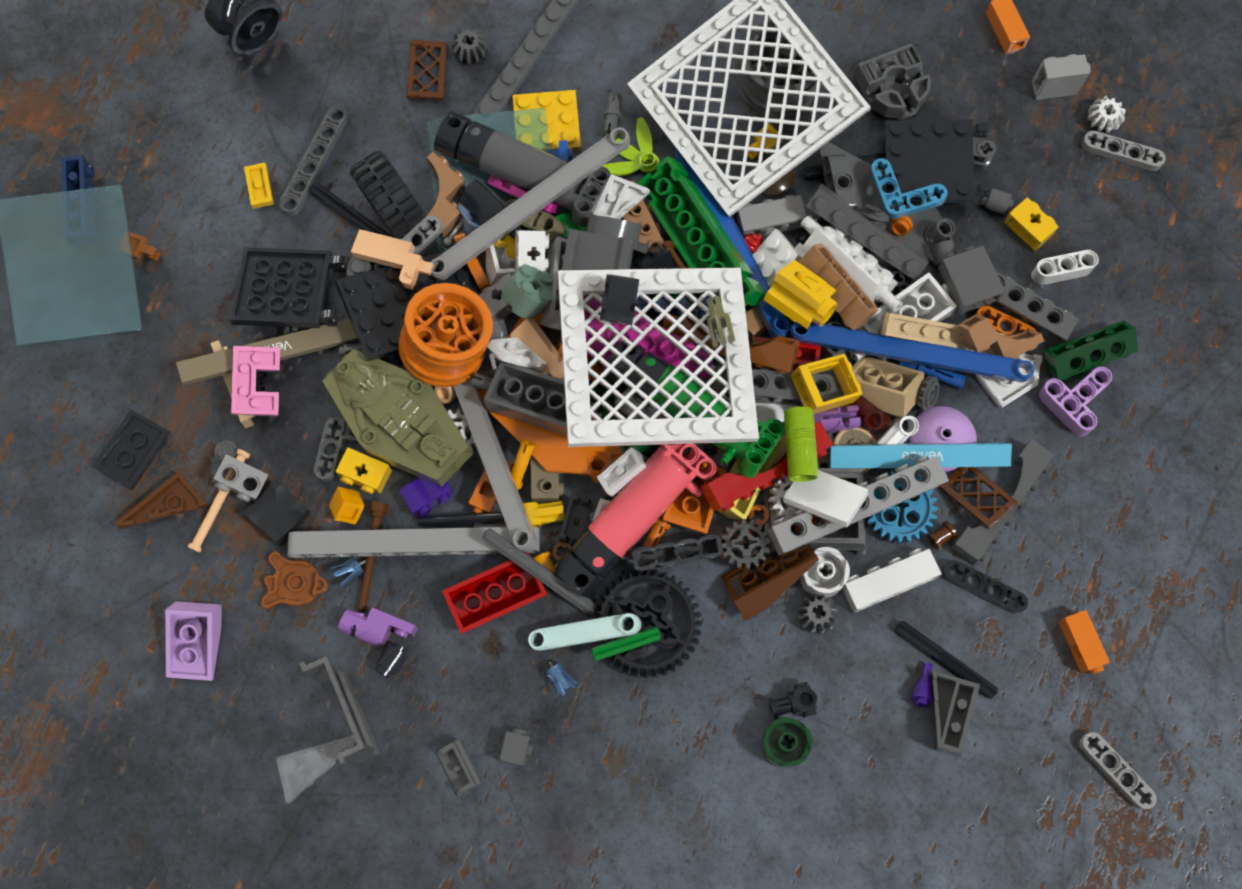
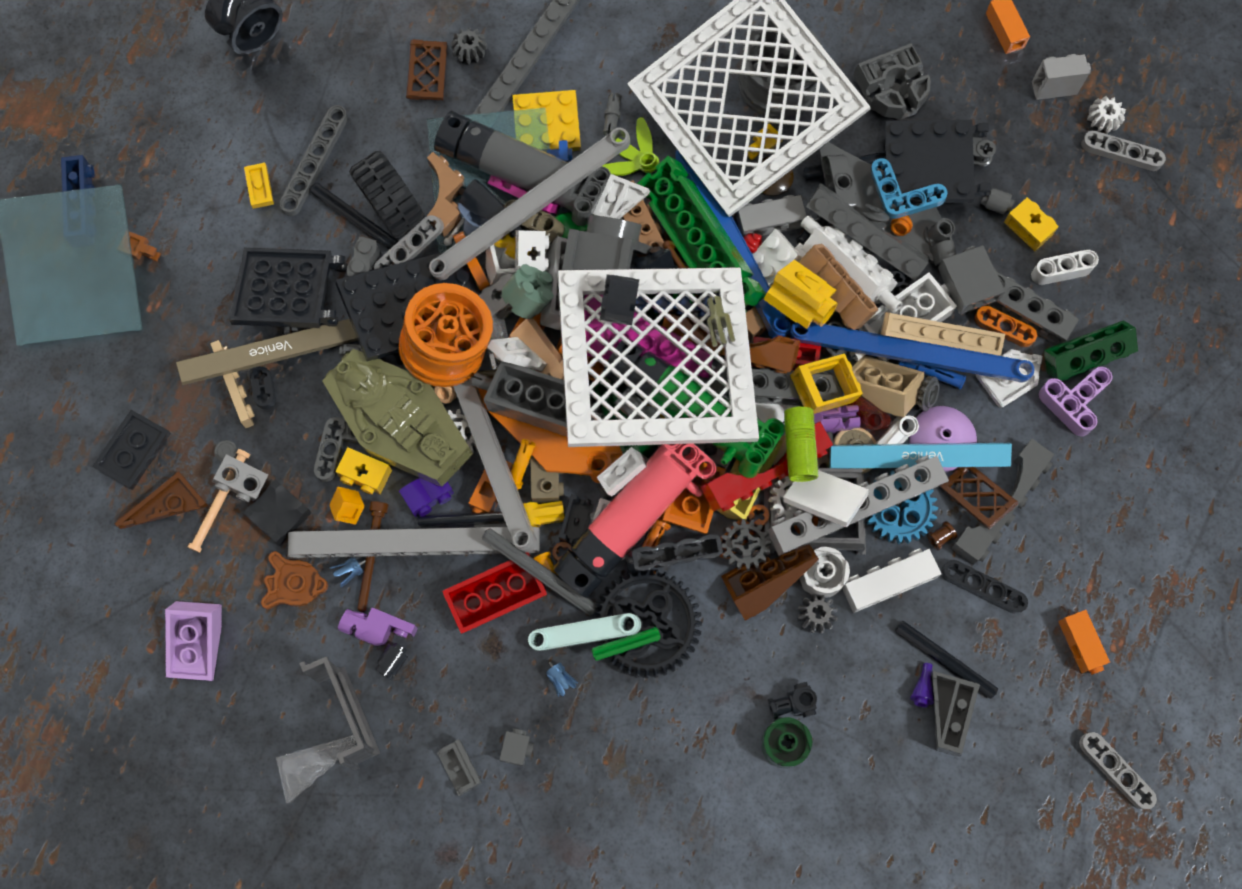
bright pink plate [231,346,280,416] -> none
light nougat piece [351,229,434,290] -> none
medium nougat arch [958,314,1044,359] -> none

